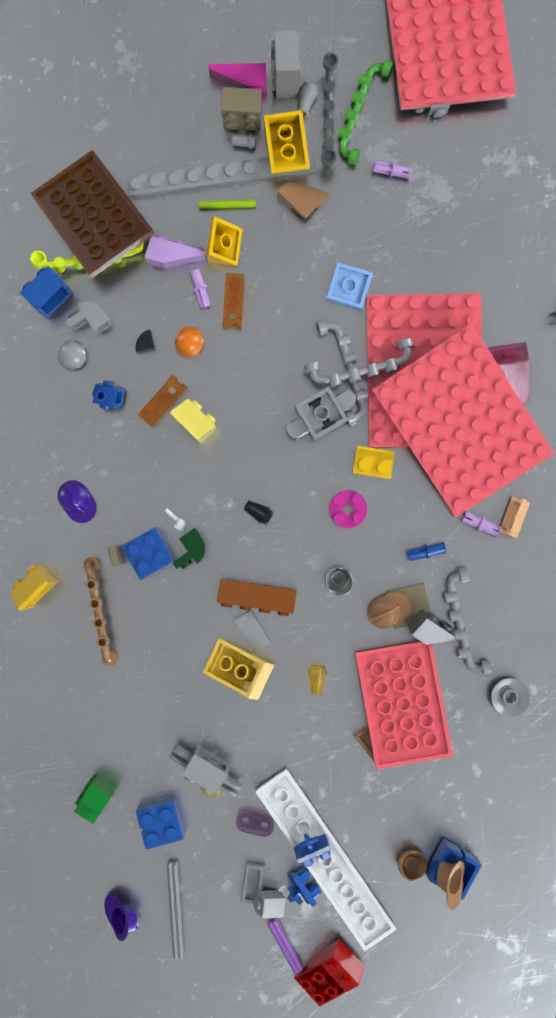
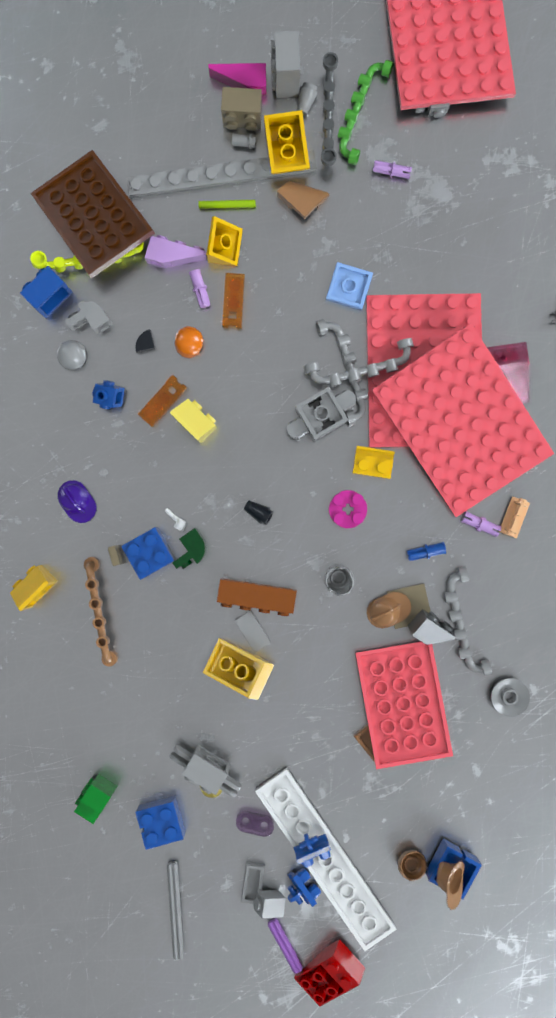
dark purple piece [104,894,139,941] -> none
clear yellow cone [308,665,327,695] -> none

